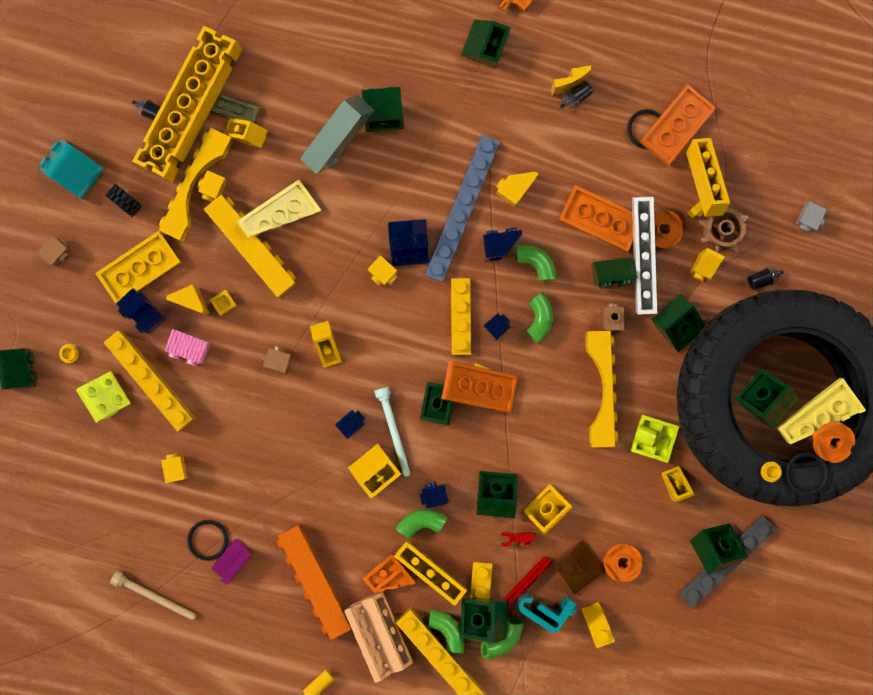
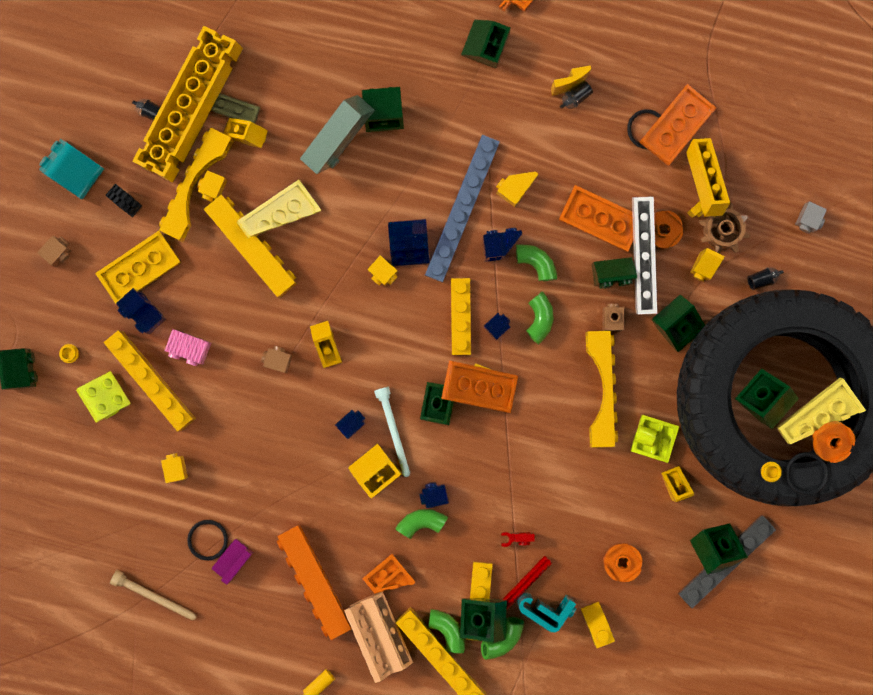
yellow slope [166,284,210,315] -> none
yellow plate [210,290,237,316] -> none
yellow brick [394,539,467,606] -> none
dark green slope [476,471,518,518] -> none
yellow slope [522,484,573,534] -> none
reddish brown slope [552,540,605,594] -> none

